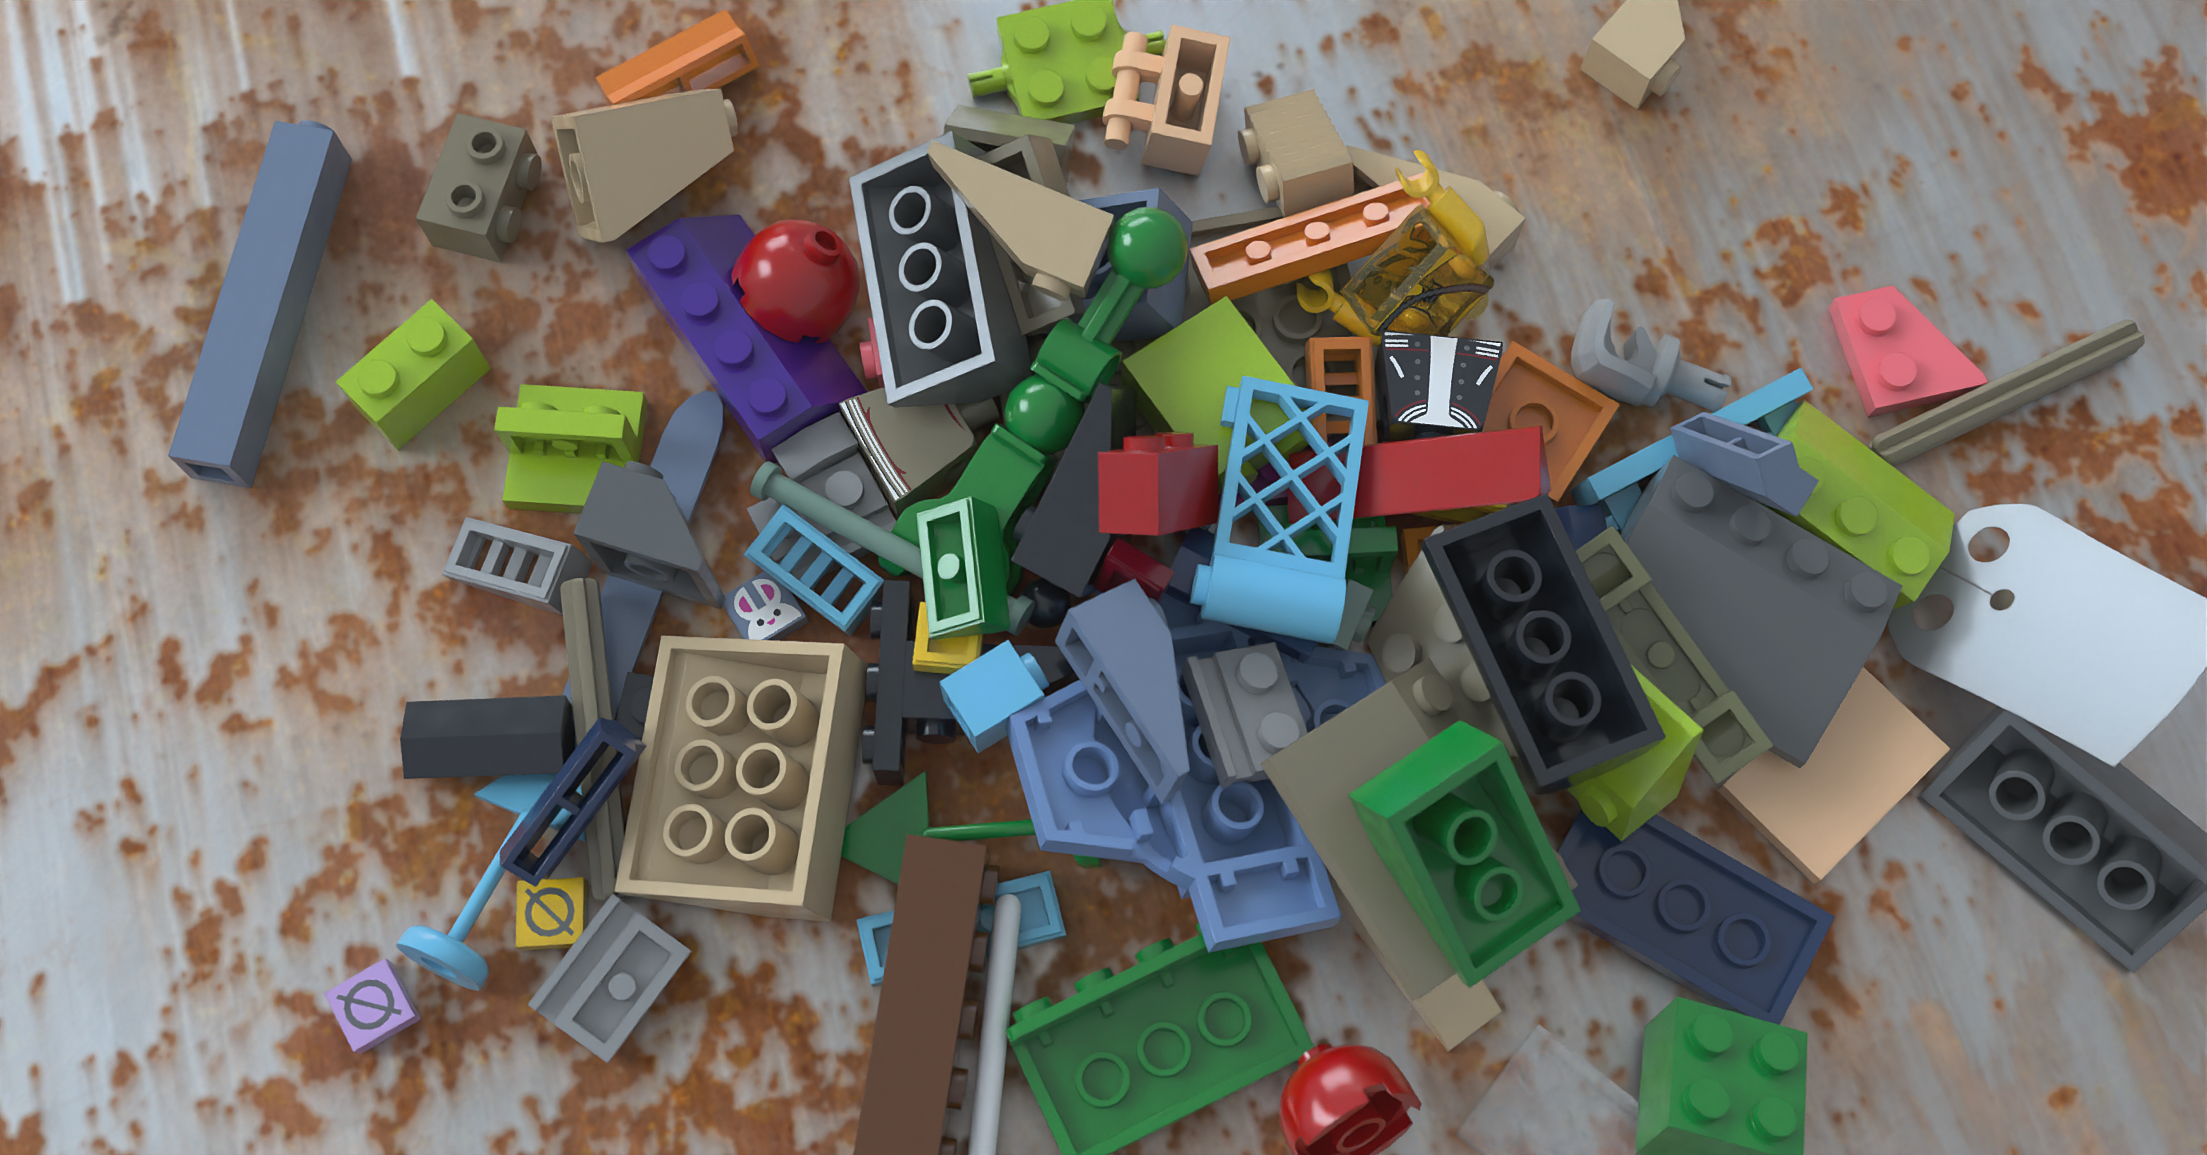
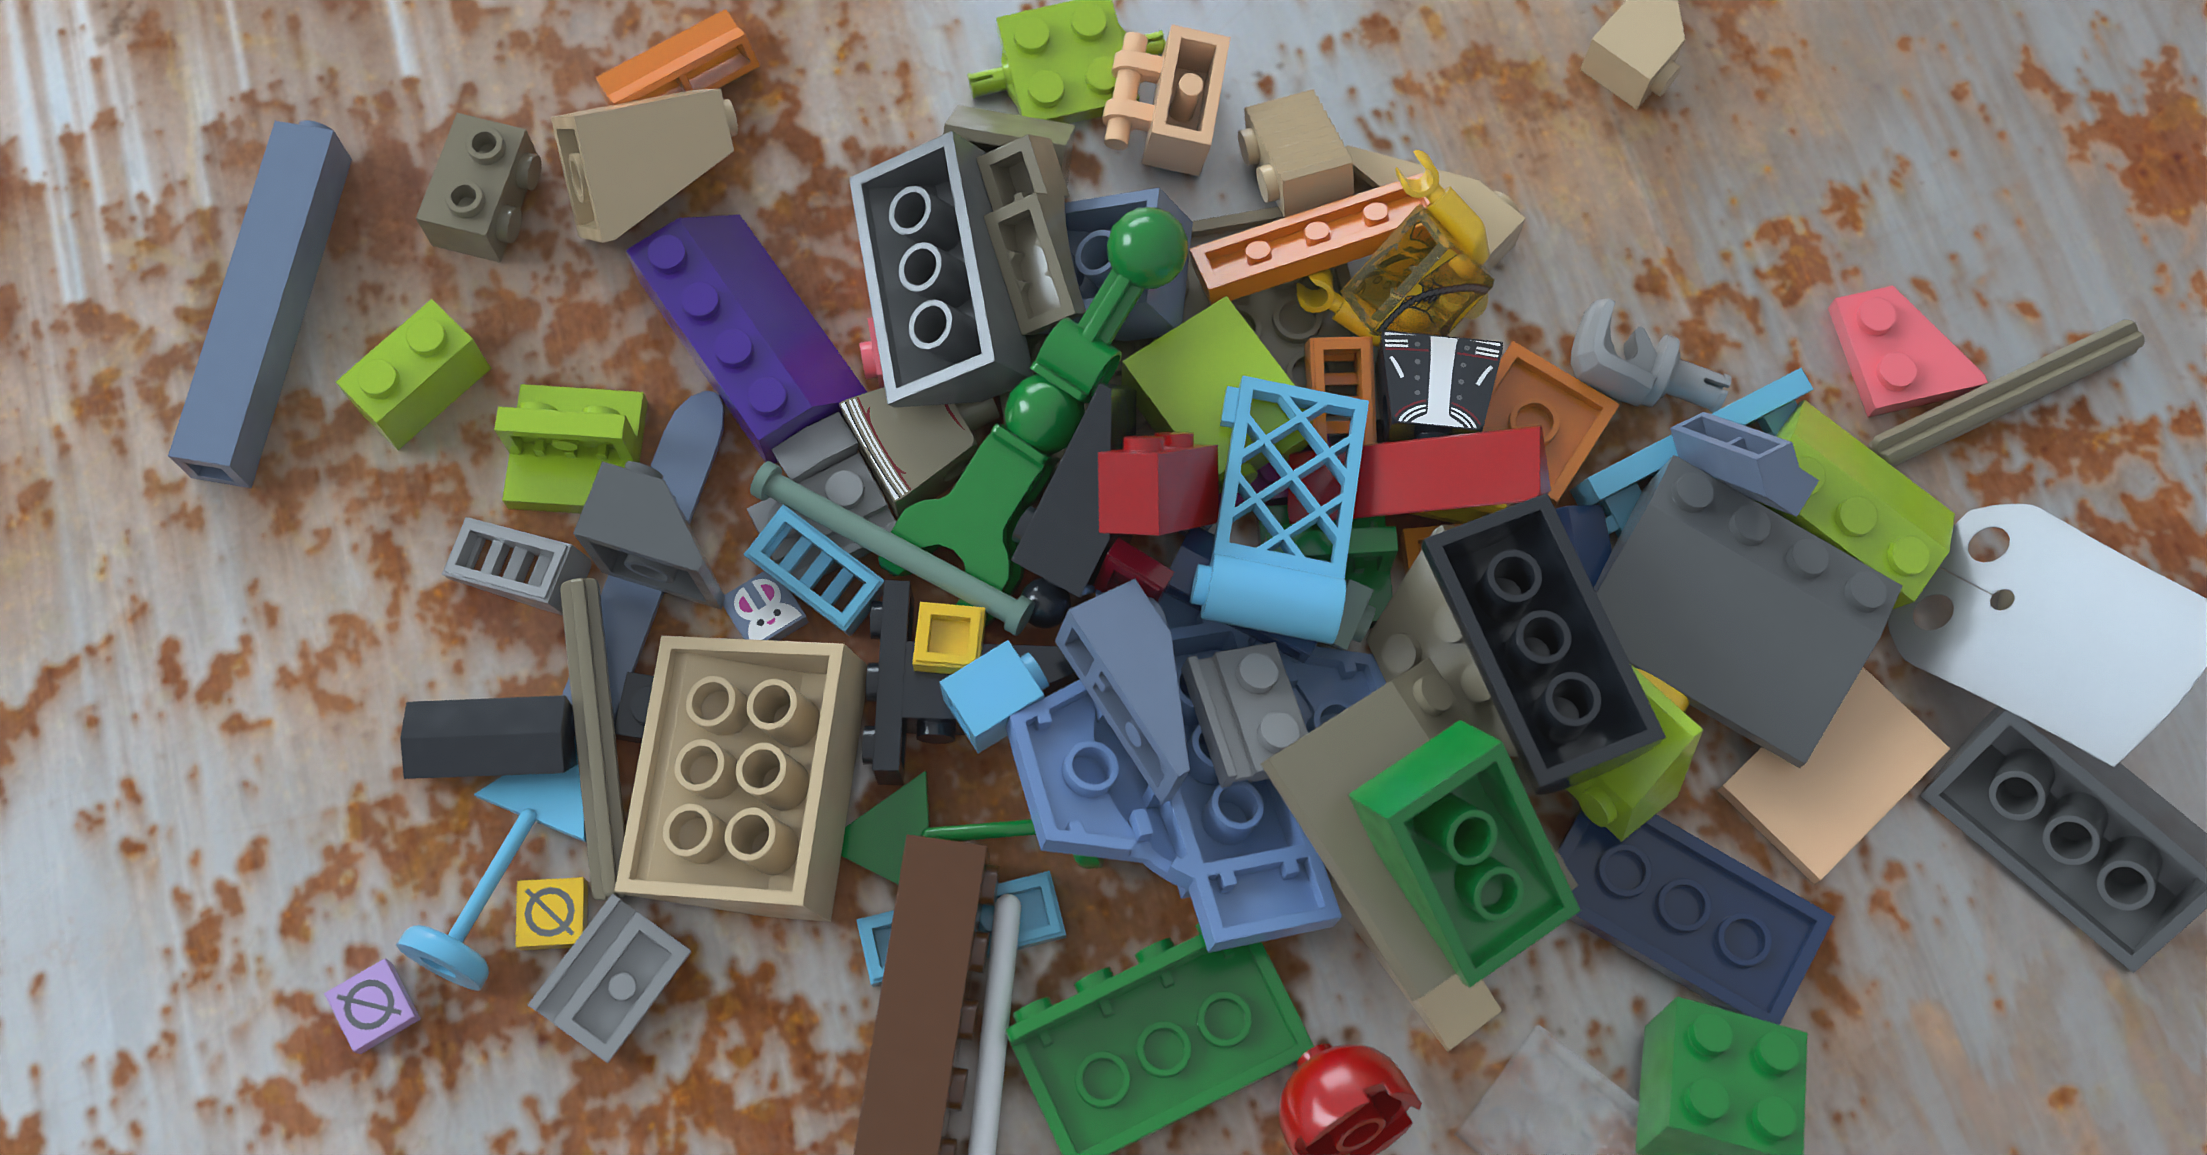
dark blue piece [500,717,647,887] -> none
red cylinder [731,218,860,343] -> none
green slope [917,496,1010,640] -> none
tan slope [927,140,1115,301] -> none
olive slope [1576,525,1774,784] -> none

